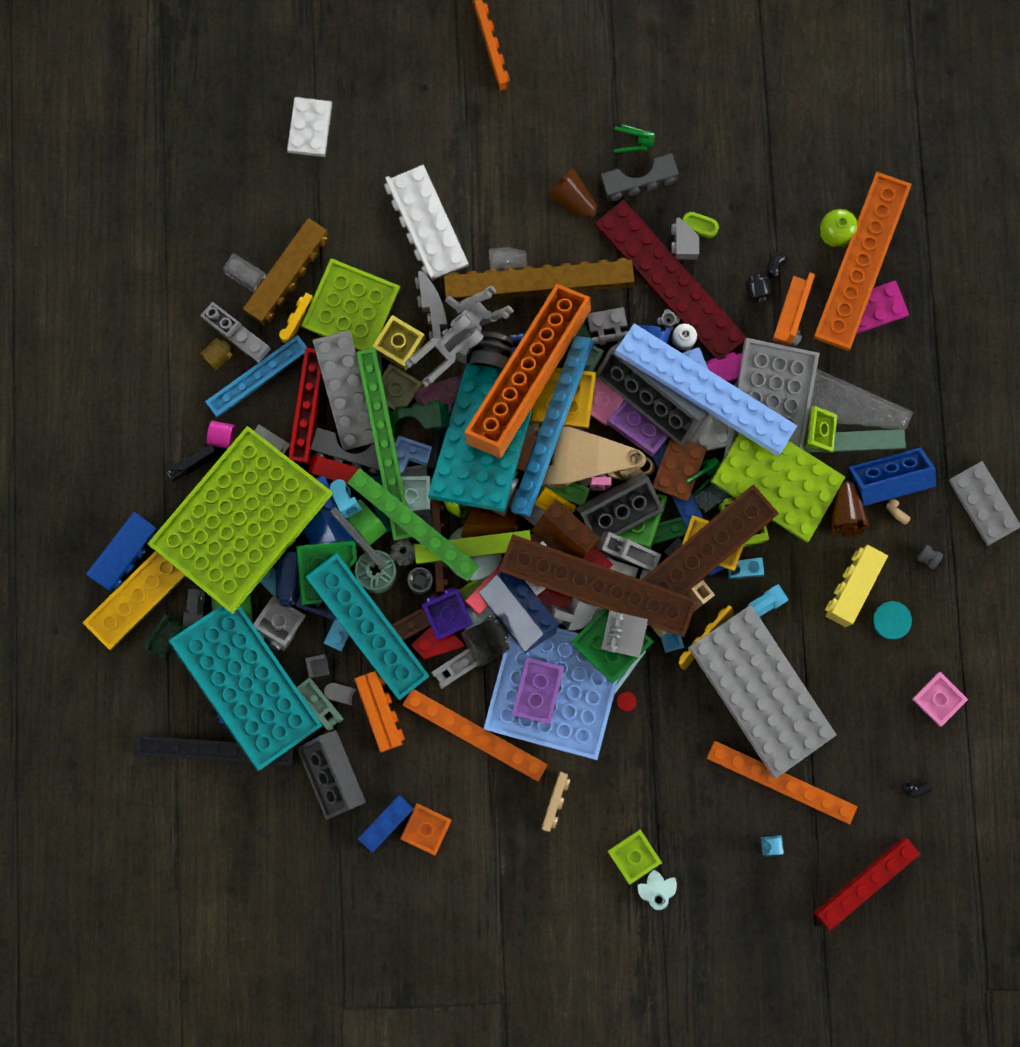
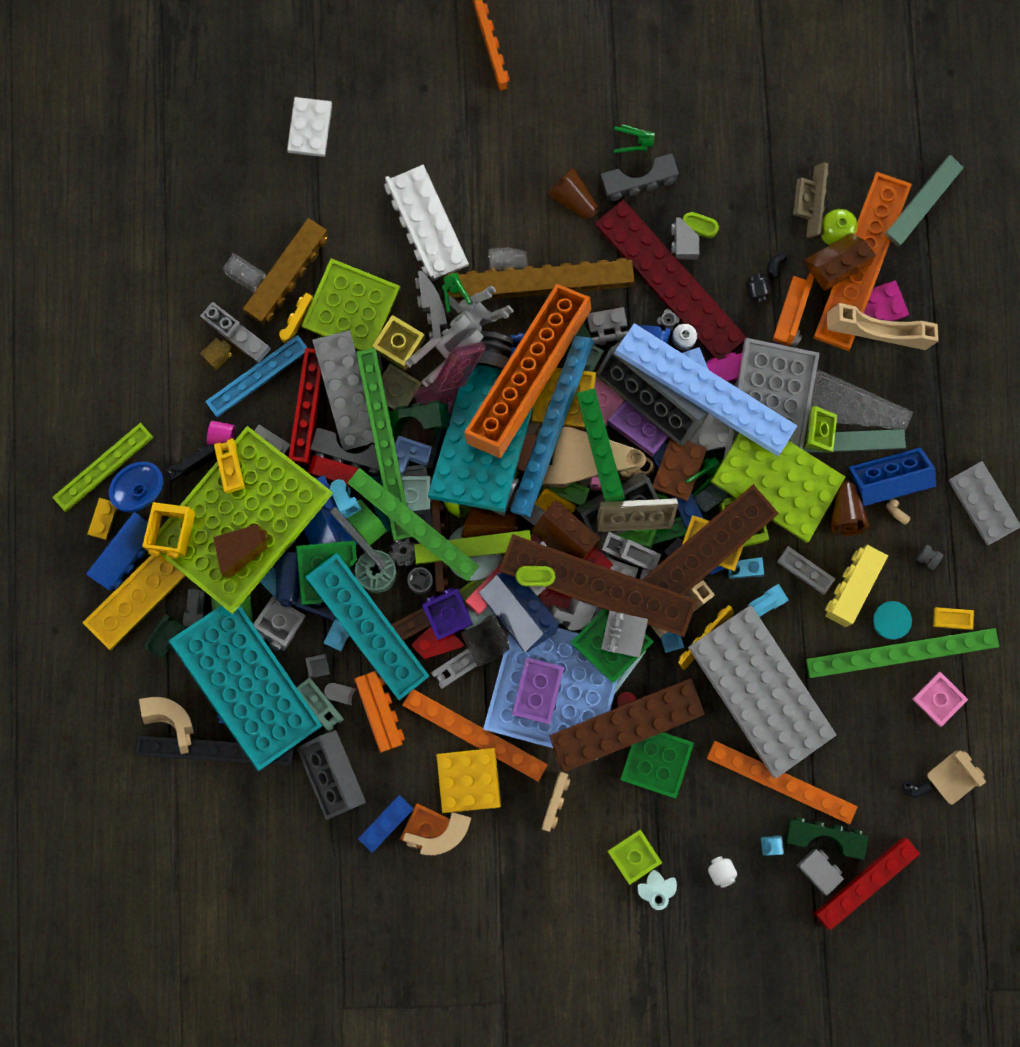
none -> lime tile [52,423,154,512]
none -> yellow plate [88,498,117,540]
none -> blue dish [109,462,163,512]
none -> tan arch [139,697,194,754]
none -> yellow window [142,502,196,559]
none -> reddish brown slope [213,524,269,579]
none -> yellow plate [214,438,245,494]
none -> tan arch [403,812,471,855]
none -> clear pink tile [431,342,486,393]
none -> yellow plate [437,748,501,813]
none -> green plant [442,273,471,313]
none -> lime tile [516,566,555,586]
none -> reddish brown plate [549,678,705,772]
none -> green arch [576,388,625,502]
none -> dark tan tile [595,499,678,532]
none -> green plate [620,732,694,799]
none -> white head [708,856,737,888]
none -> light grey tile [777,546,835,595]
none -> dark green arch [784,817,869,860]
none -> dark tan bracket [793,162,828,238]
none -> light grey brick [797,849,844,895]
none -> reddish brown slope [804,233,876,291]
none -> bright green plate [806,628,999,678]
none -> tan arch [827,303,939,350]
none -> sand green tile [885,155,964,247]
none -> tan bracket [927,750,986,804]
none -> yellow tile [933,607,974,630]

